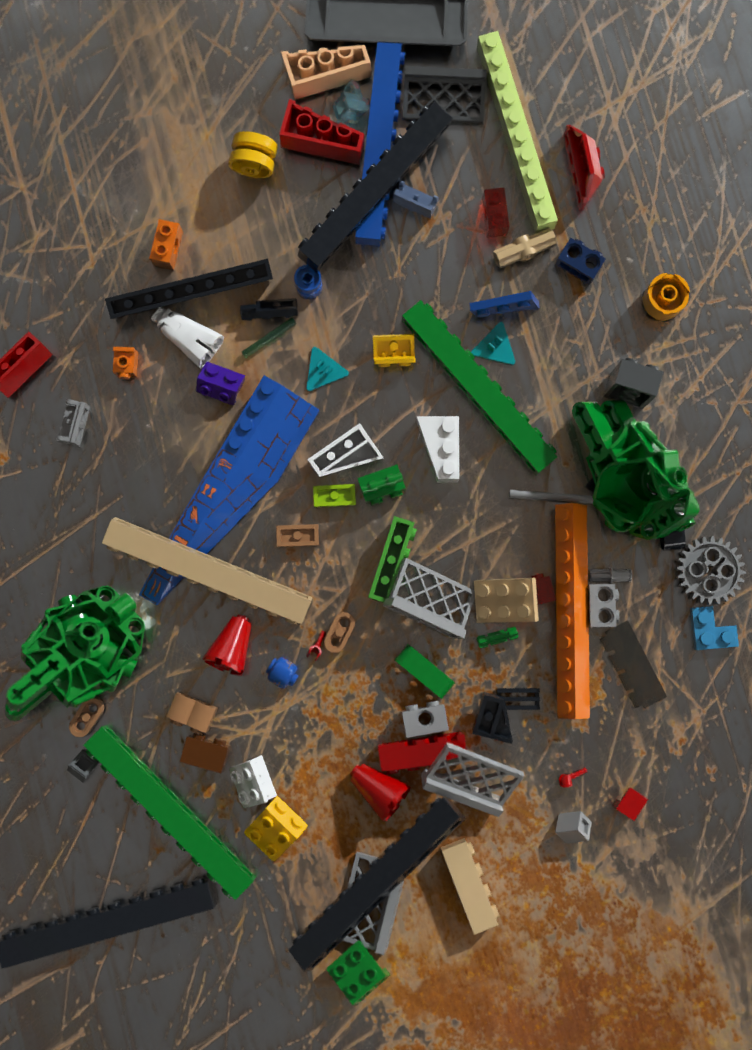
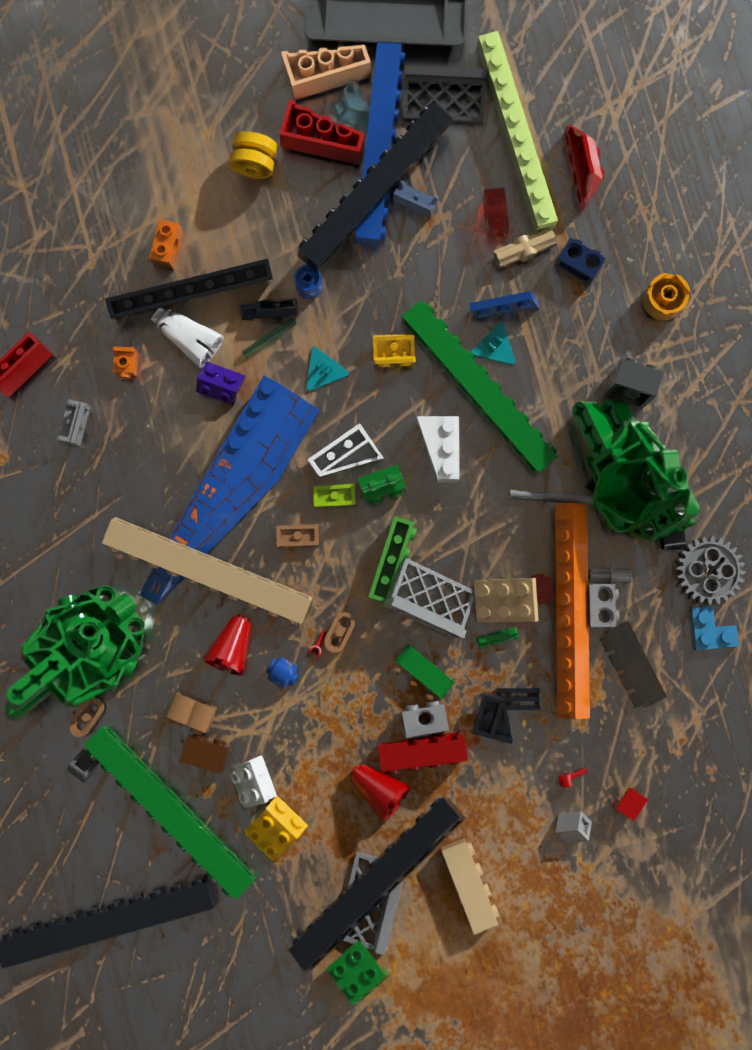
light grey fence [421,743,524,817] -> none

